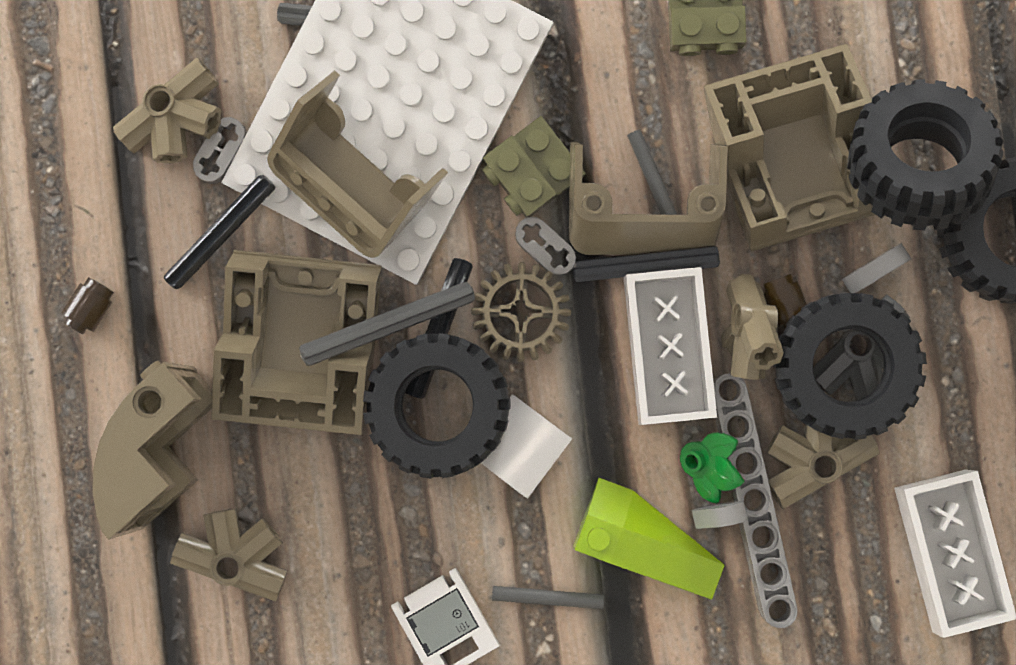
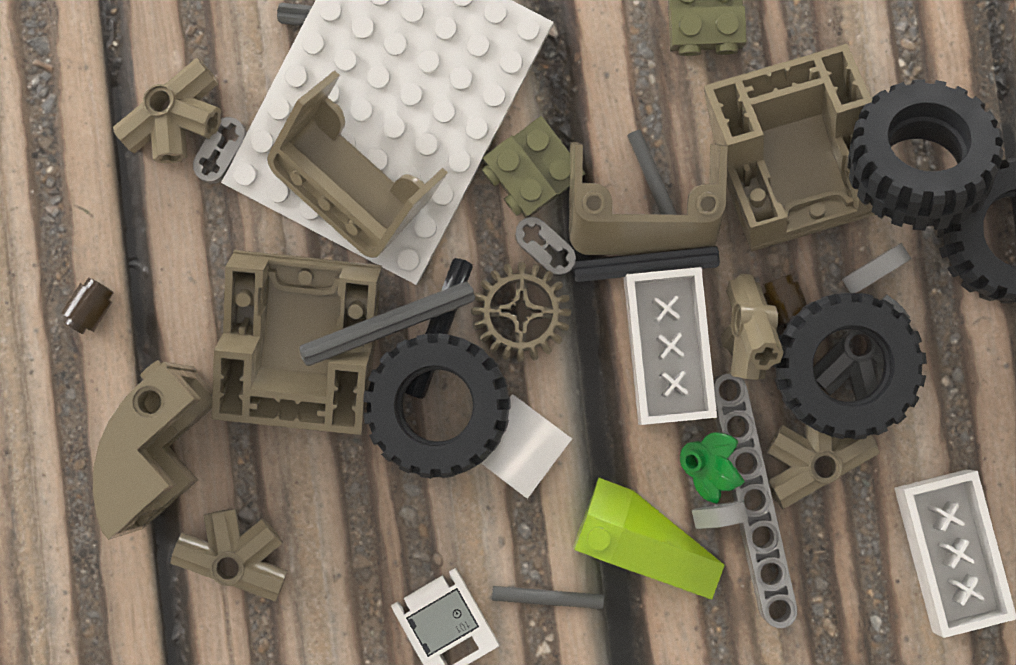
black axle [164,175,275,289] -> none

